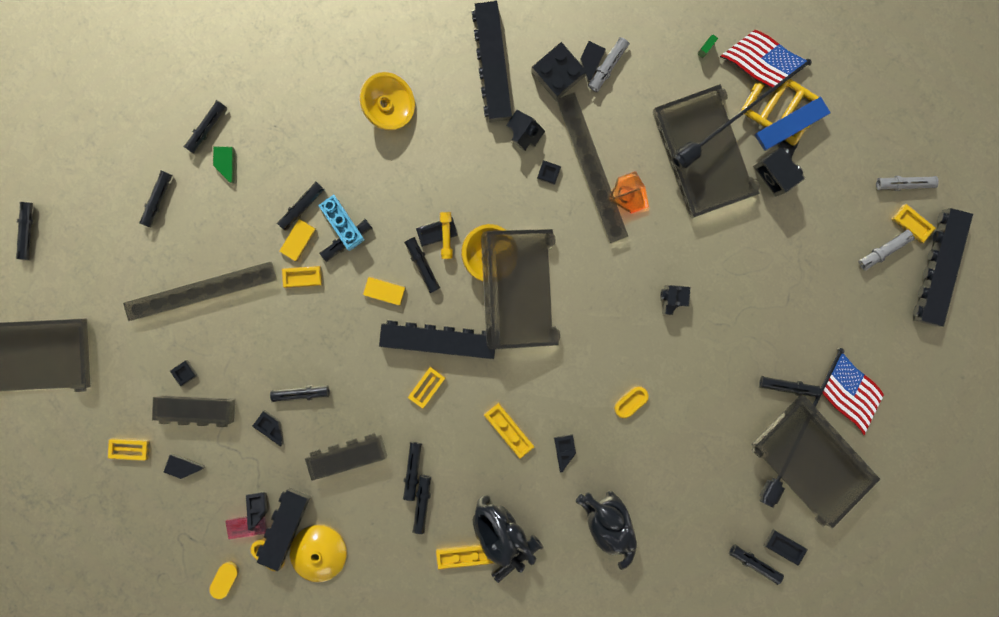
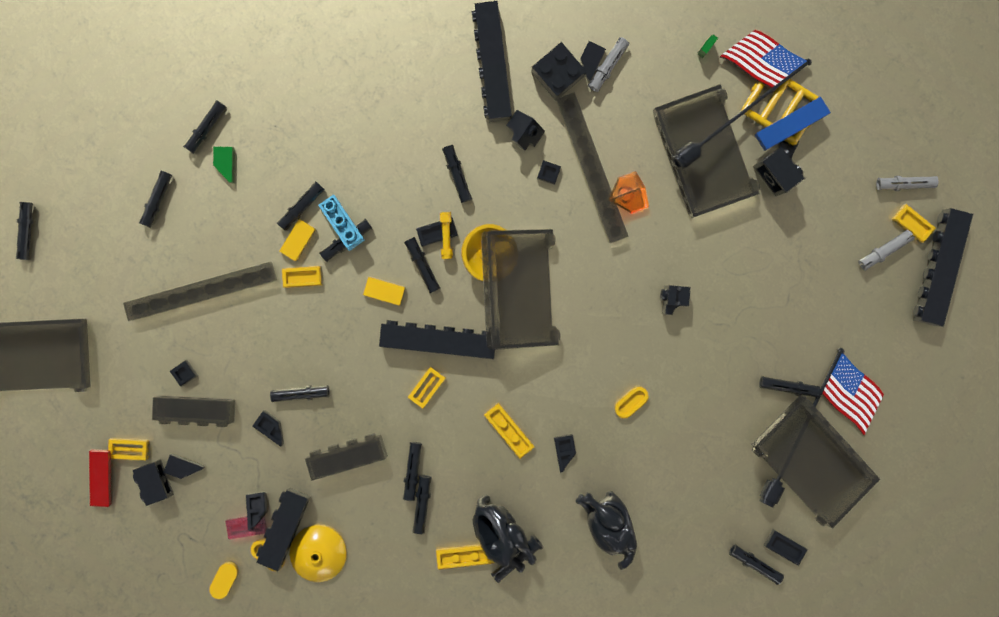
yellow dish [360,72,415,130] -> none
none -> red tile [89,449,111,507]
none -> black brick [133,459,174,506]
none -> black pin [442,145,472,203]

